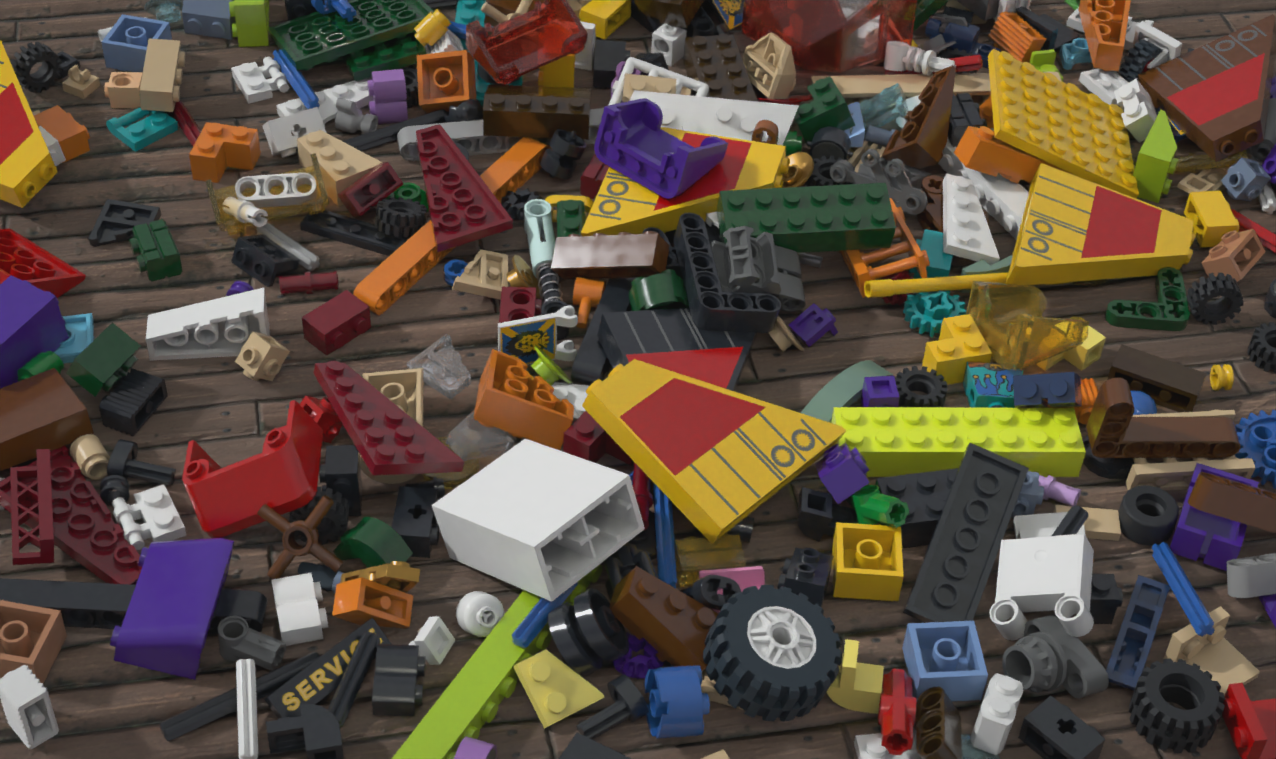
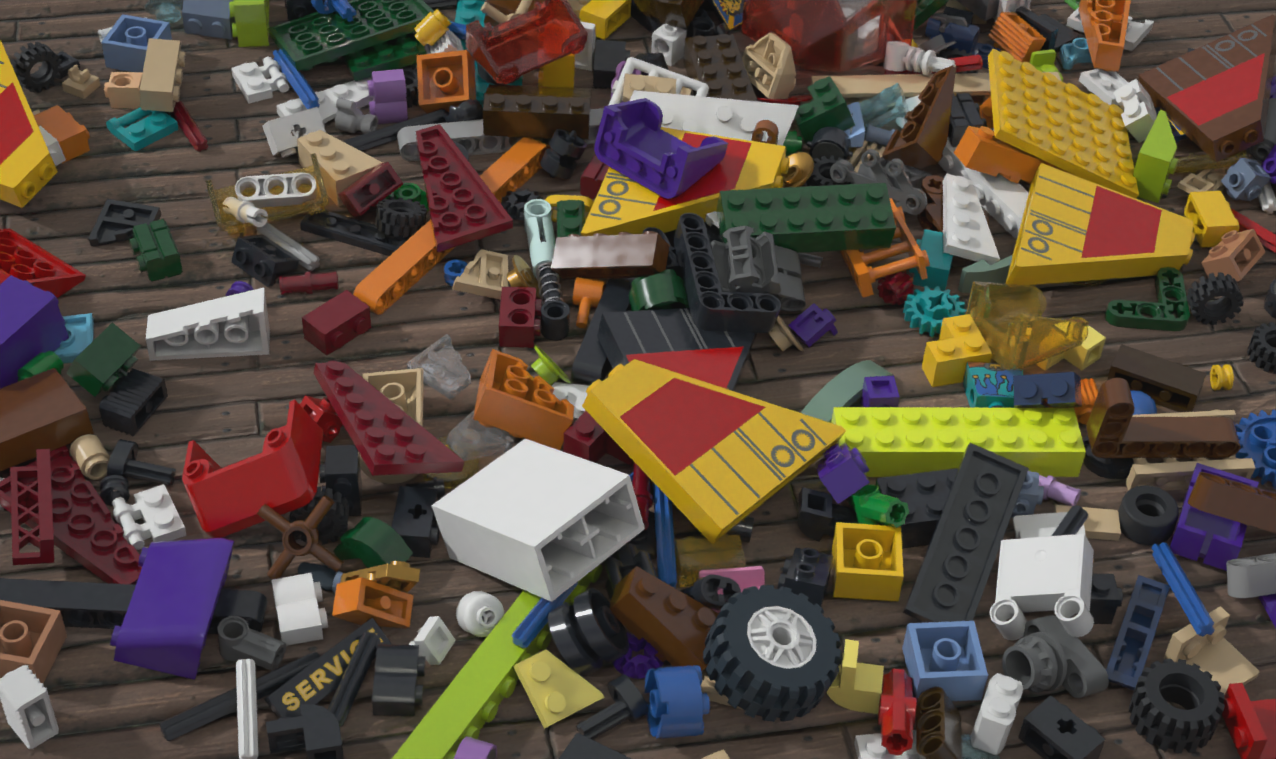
orange brick [189,122,261,183] -> none
tan brick [235,331,290,381] -> none
flag [498,306,578,365] -> none
yellow piece [864,272,1069,298] -> none
black tyre [895,366,948,407] -> none
plate [1119,21,1182,82] -> none

